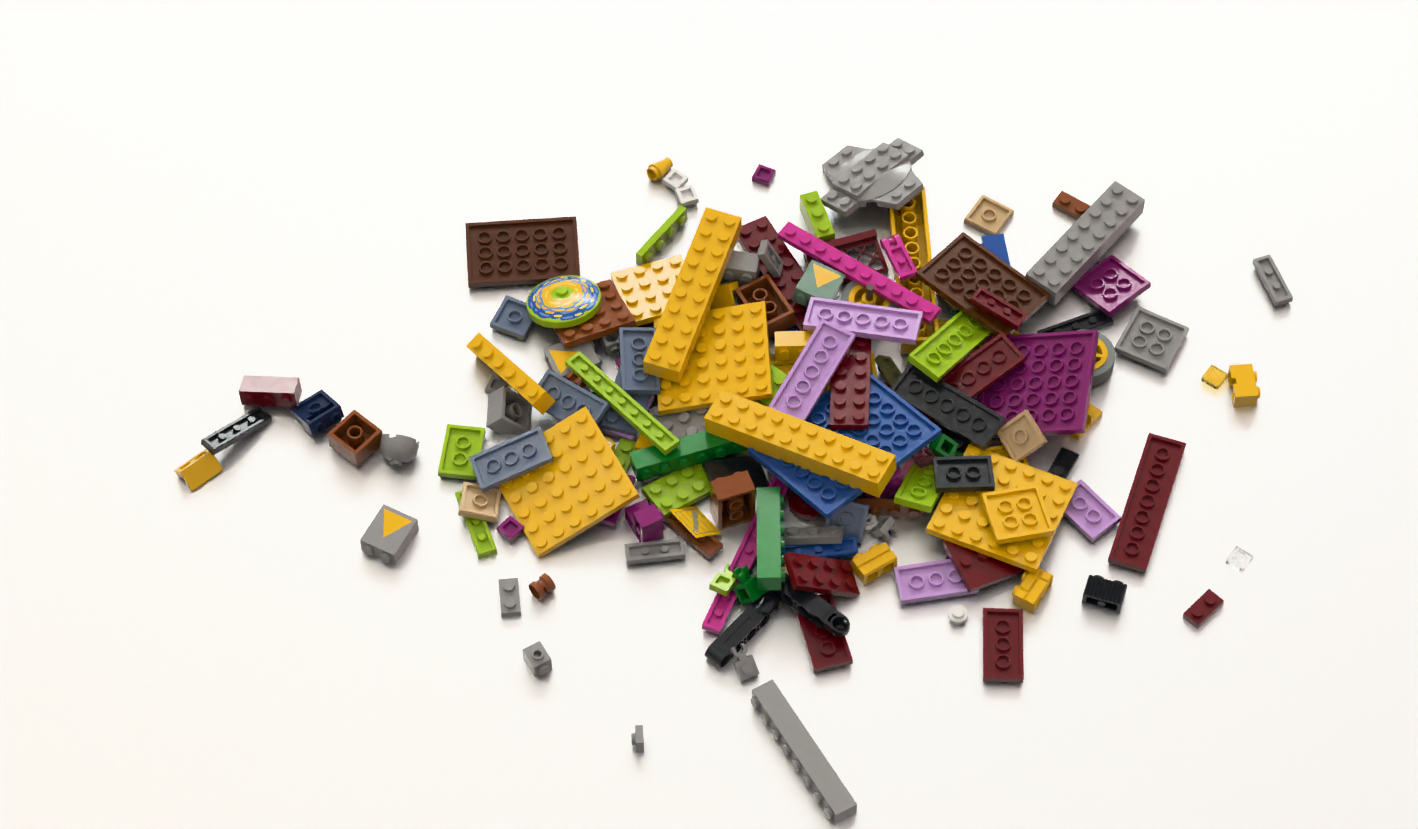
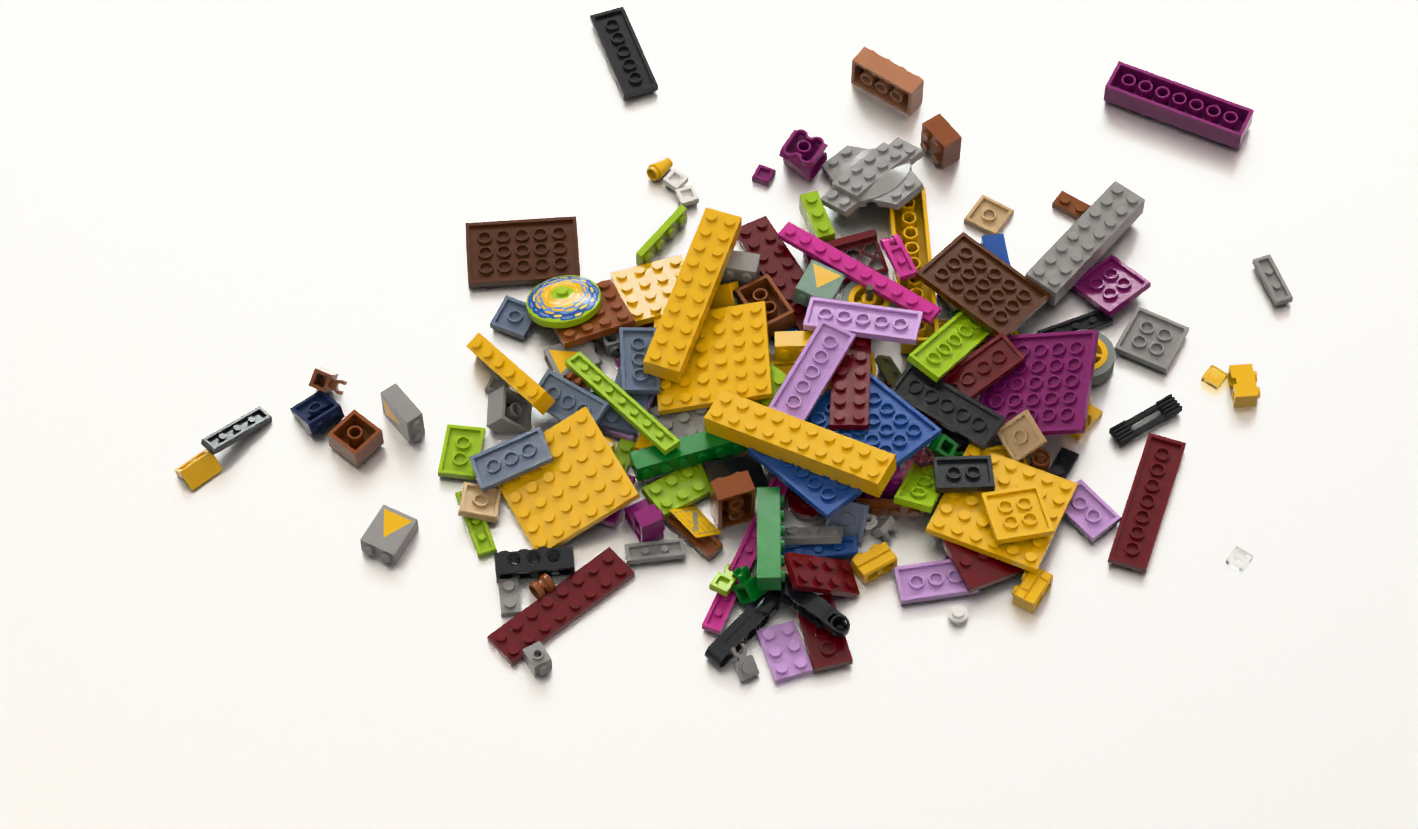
brick [238,375,302,407] -> none
light grey cylinder [380,434,420,467] -> none
magenta plate [497,515,524,543] -> none
light grey plate [631,725,644,753] -> none
light grey brick [750,679,857,824] -> none
light grey plate [757,239,784,278] -> none
dark red plate [969,286,1028,331] -> none
dark red plate [983,608,1024,683] -> none
black brick [1082,575,1127,613] -> none
dark red plate [1183,589,1224,629] -> none
none -> dark orange brick [308,367,348,395]
none -> light grey brick [380,383,425,444]
none -> dark red plate [487,547,635,667]
none -> black brick [494,545,575,583]
none -> black plate [590,6,658,99]
none -> lavender plate [756,620,813,684]
none -> magenta piece [779,129,828,182]
none -> nougat brick [851,46,924,116]
none -> dark orange brick [920,113,962,169]
none -> dark orange wheel [1030,449,1051,472]
none -> magenta brick [1103,61,1254,150]
none -> black container [1109,394,1183,446]

